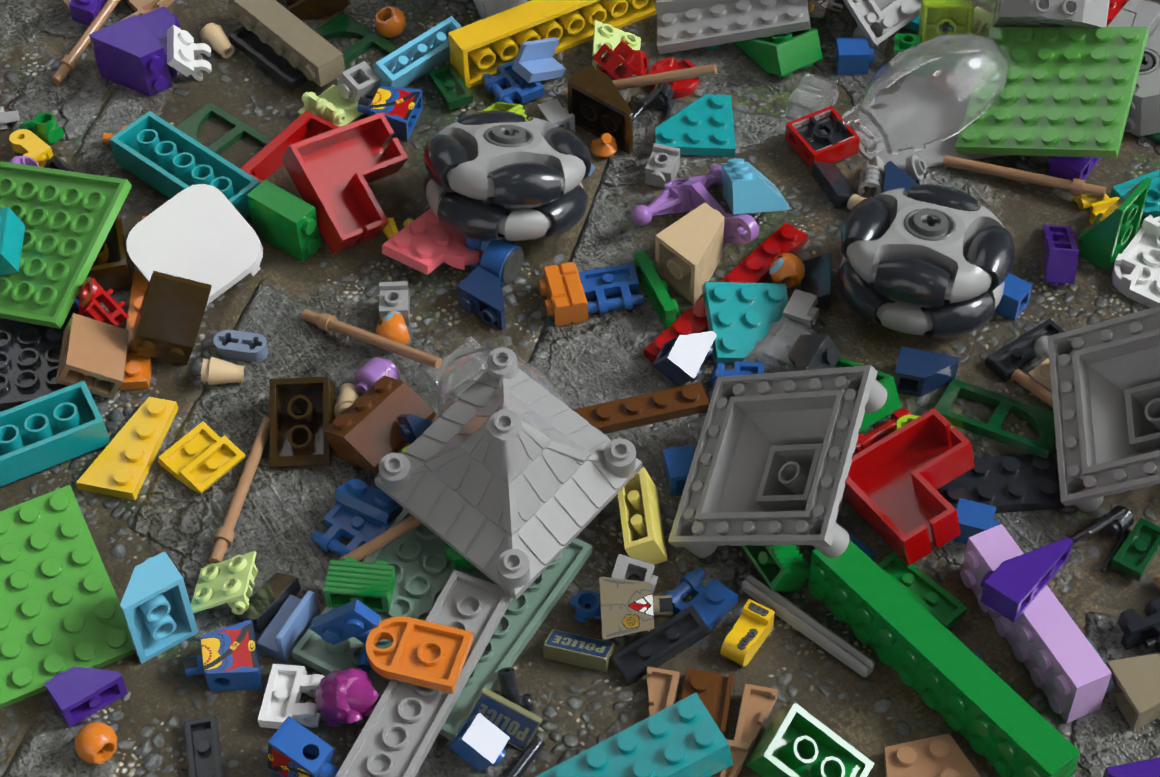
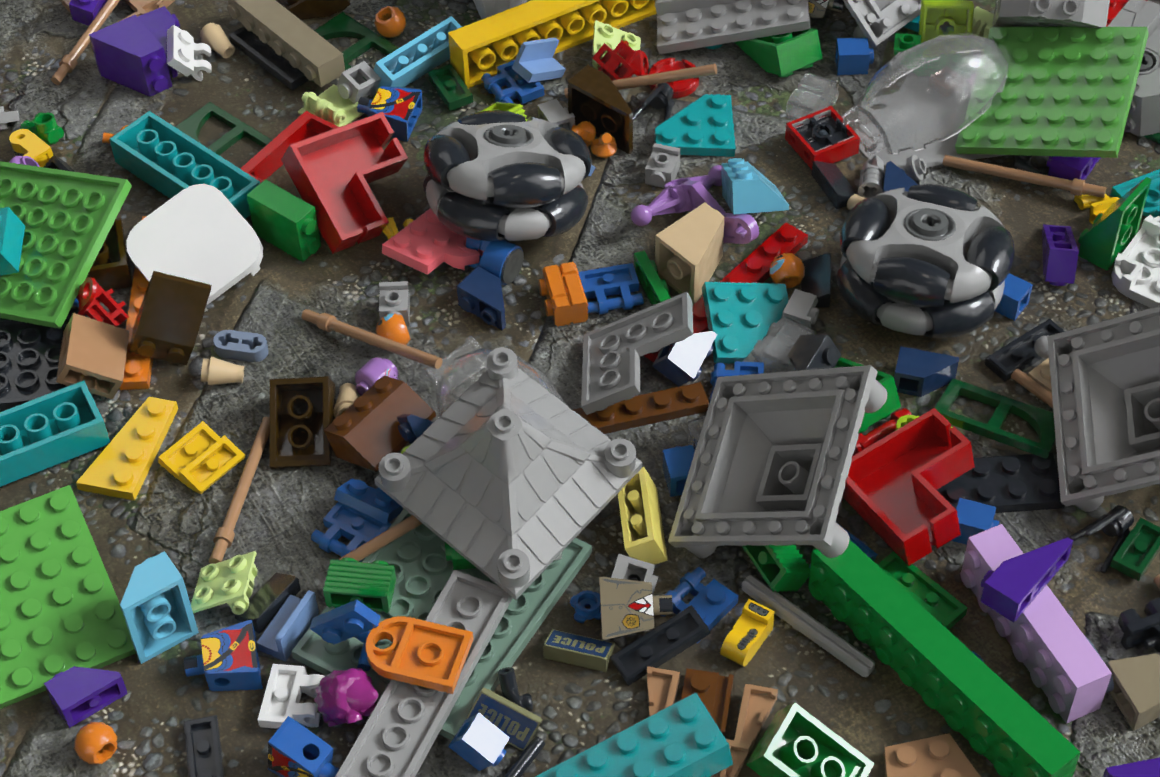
none -> orange plate [571,121,596,147]
none -> light grey plate [581,292,693,415]

